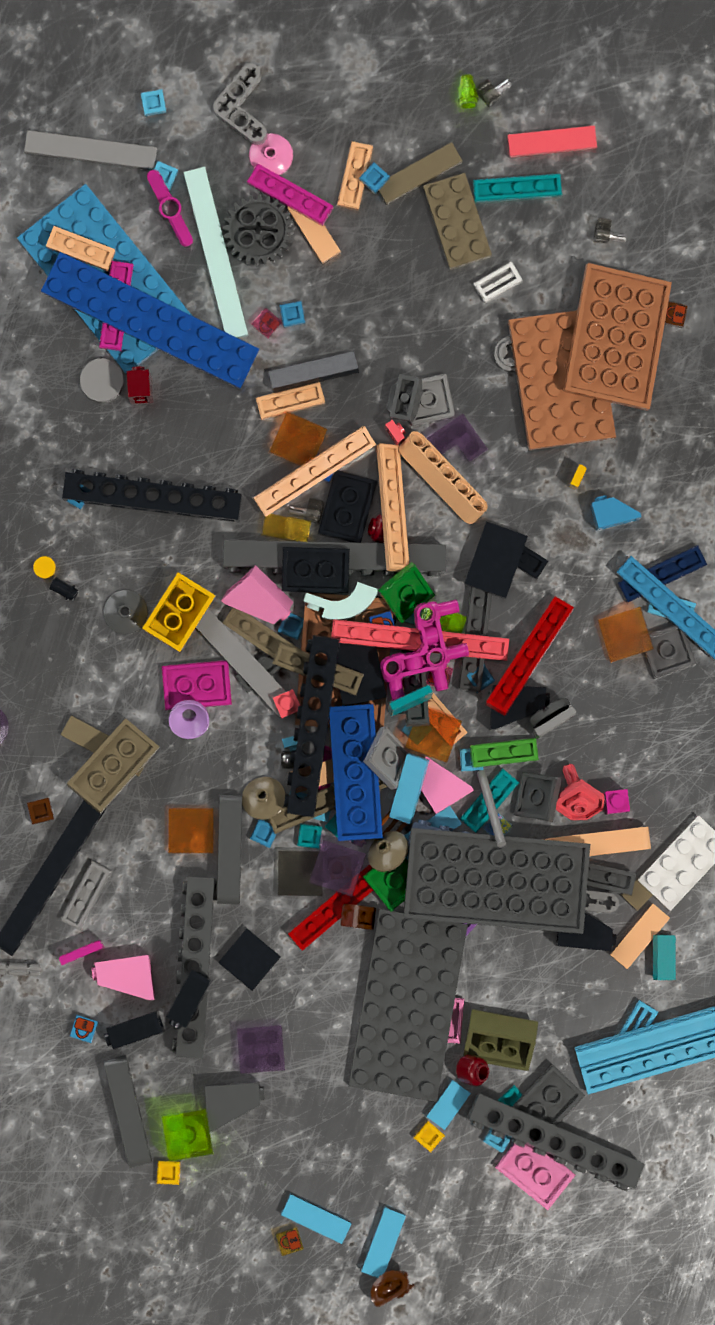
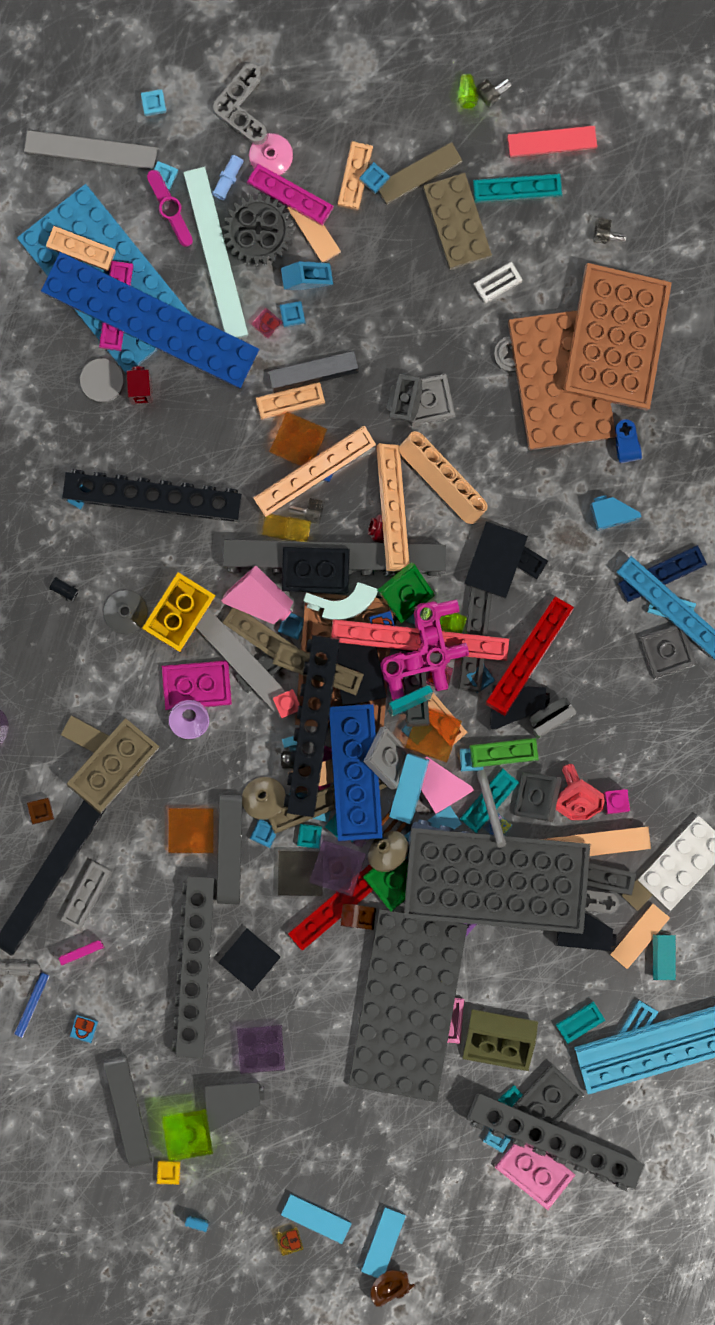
yellow tile [33,556,56,579] -> none
bright pink slope [92,955,155,1000] -> none
black slope [104,1010,165,1050] -> none
black slope [166,969,213,1029] -> none
black tile [318,470,378,543] -> none
coral plate [385,420,406,445] -> none
yellow tile [413,1121,445,1153] -> none
medium azure tile [426,1080,471,1130] -> none
clear purple plate [427,414,488,463] -> none
dark red head [456,1055,490,1086] -> none
yellow tile [569,464,587,490] -> none
clear orange tile [598,607,654,662] -> none
tile [665,301,688,328] -> none
none -> blue bar [14,972,49,1037]
none -> dark azure tile [185,1215,209,1232]
none -> light blue pin [212,155,244,200]
none -> dark azure slope [281,261,333,290]
none -> teal tile [556,1001,606,1044]
none -> blue piece [615,419,642,464]

